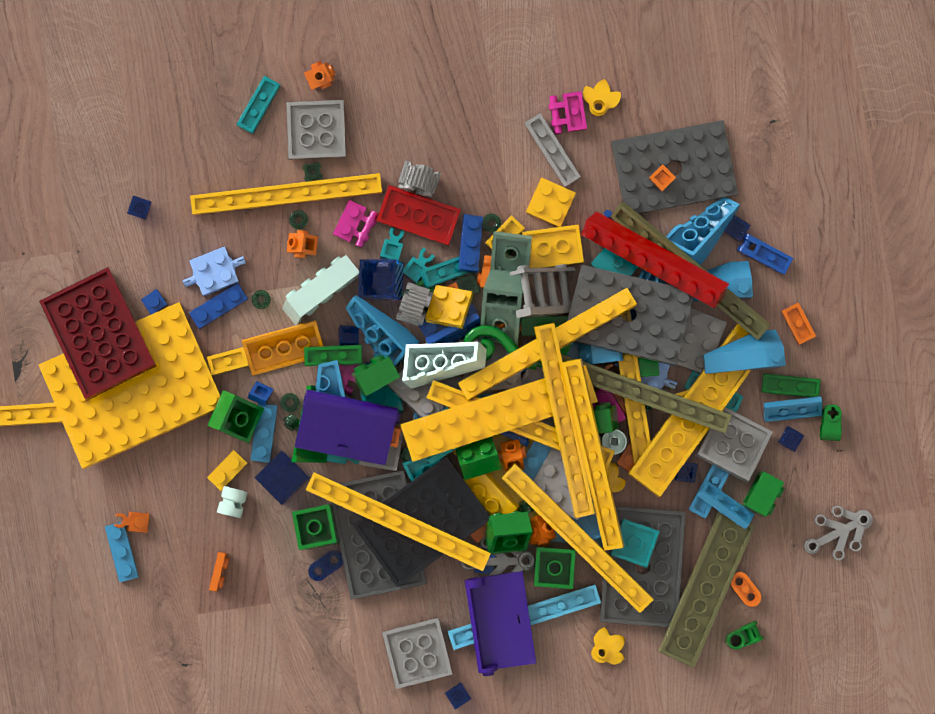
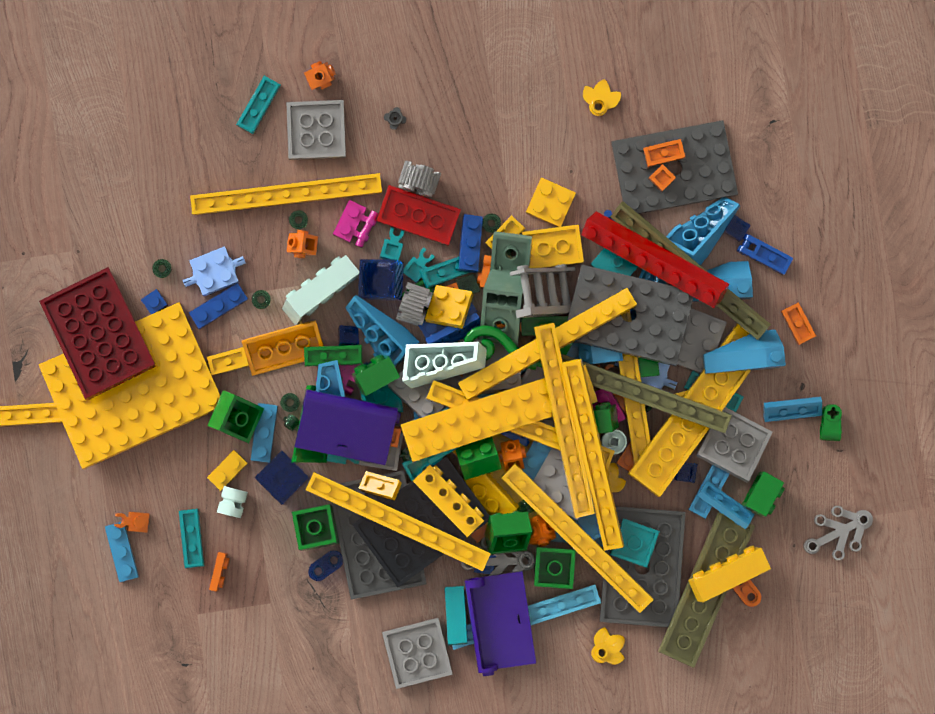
clear blue plate [127,195,152,220] -> none
blue plate [248,381,274,406] -> none
clear green plate [303,162,323,182] -> none
clear blue plate [445,682,471,709] -> none
light grey plate [524,113,581,188] -> none
dark pink plate [549,91,587,134] -> none
green piece [725,621,764,650] -> none
green tile [761,373,821,398] -> none
clear blue plate [777,426,804,452] -> none
none -> clear green plate [152,259,172,278]
none -> teal tile [179,509,205,568]
none -> yellow plate [359,471,402,501]
none -> dark grey plate [384,107,407,130]
none -> yellow brick [413,465,484,537]
none -> teal tile [445,586,468,646]
none -> orange plate [643,139,685,167]
none -> yellow brick [688,546,771,602]

